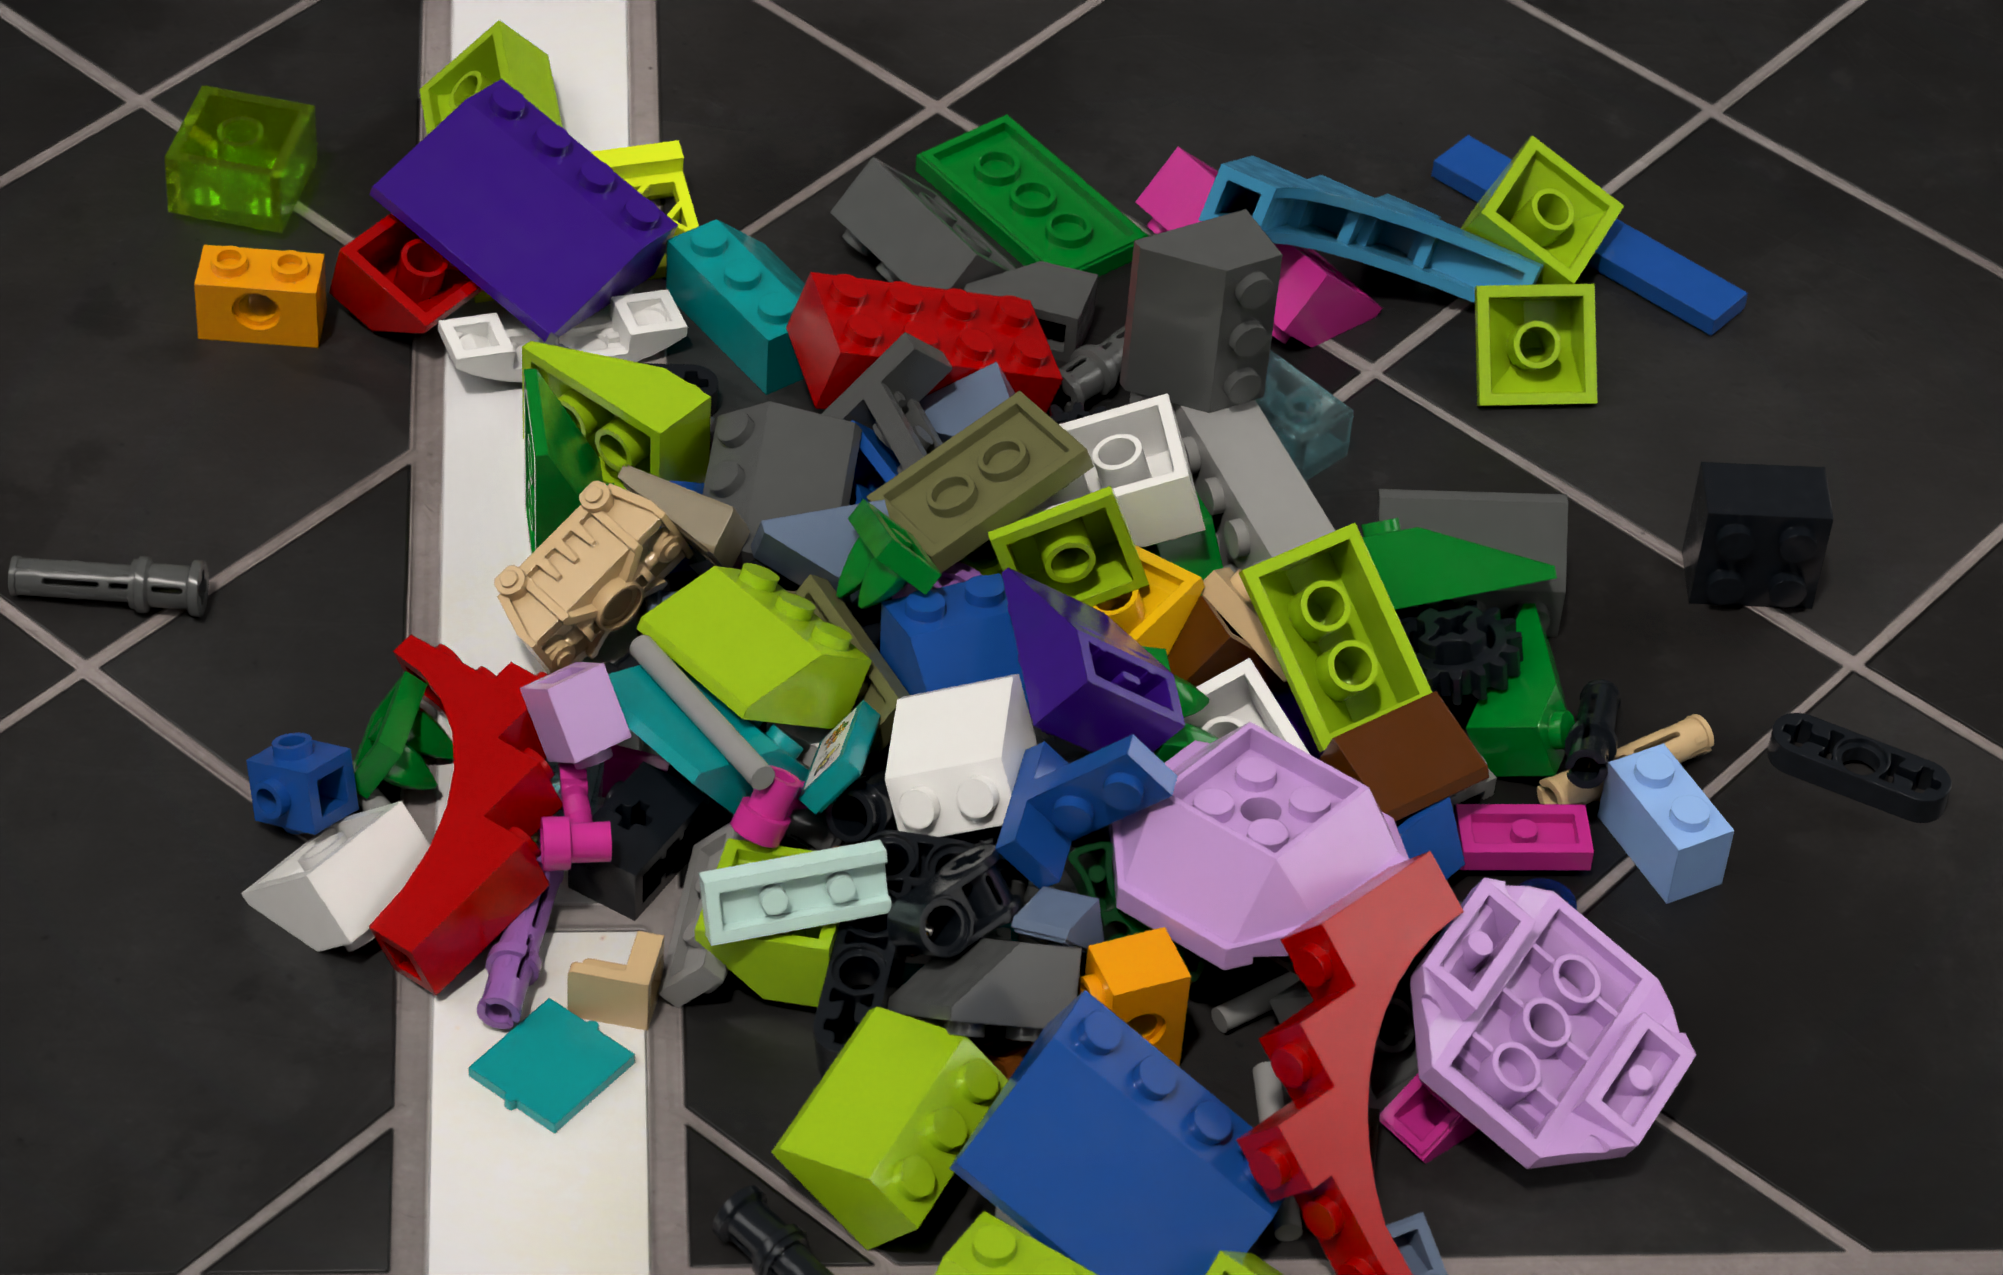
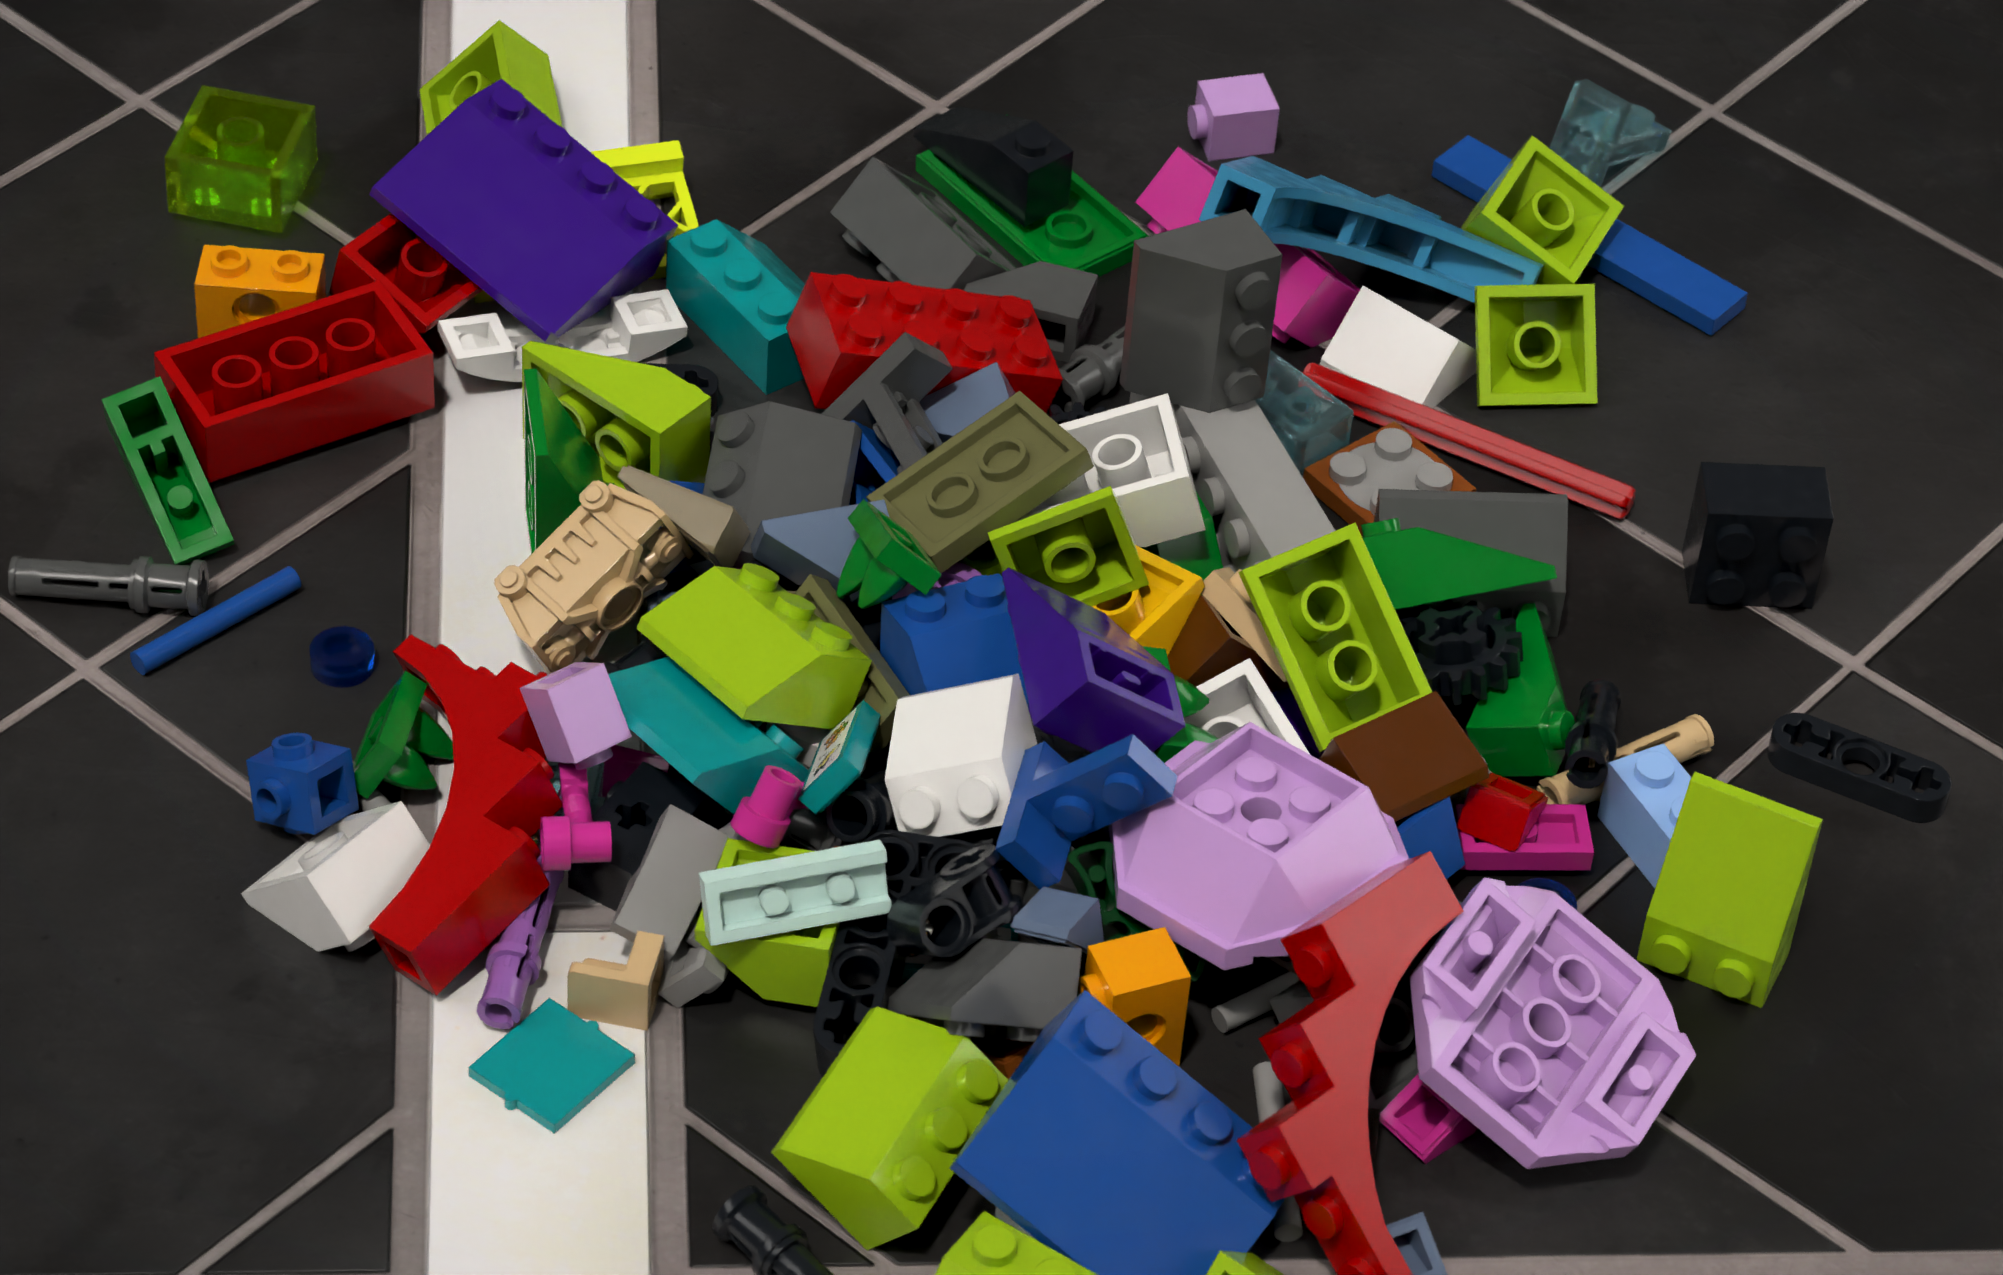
light grey bar [629,635,775,790] -> none
none -> green slope [101,376,234,565]
none -> blue bar [130,566,301,675]
none -> red brick [154,280,435,483]
none -> clear blue tile [309,626,375,688]
none -> light grey slope [609,804,729,962]
none -> black slope [913,106,1074,227]
none -> lavender brick [1187,73,1280,161]
none -> red axle [1297,362,1636,520]
none -> light grey piece [1303,421,1477,536]
none -> white slope [1320,286,1476,408]
none -> red slope [1458,772,1549,851]
none -> clear light blue bracket [1549,79,1672,187]
none -> lime slope [1637,772,1823,1008]

